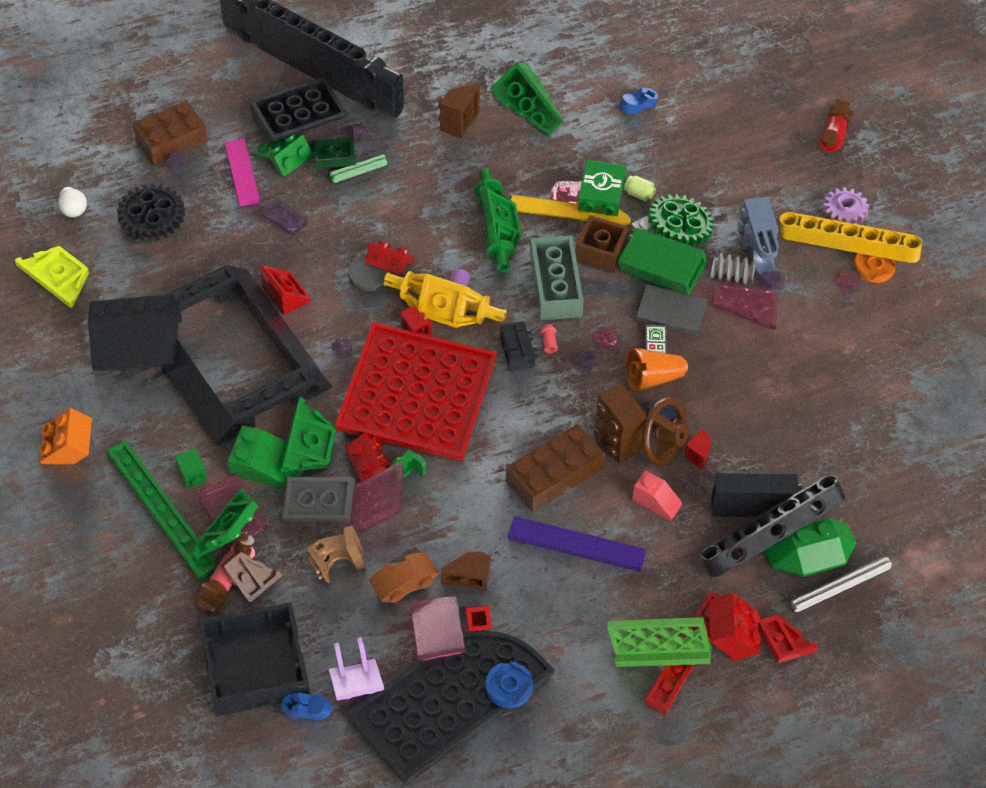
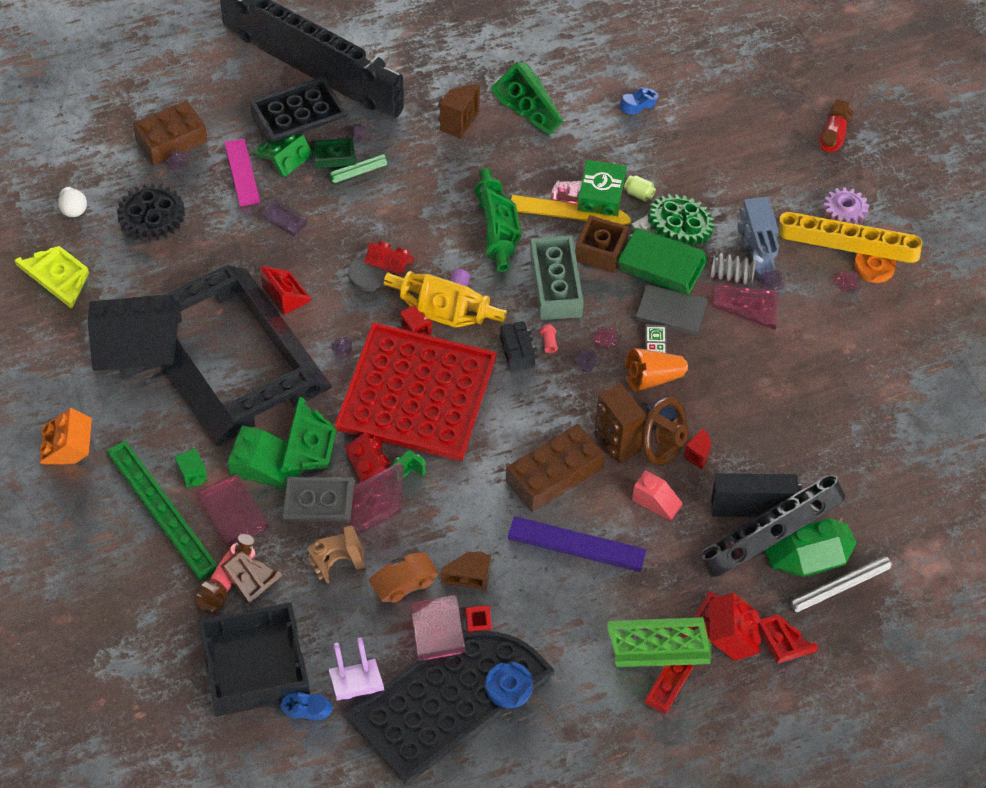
green wing [190,488,259,558] -> none

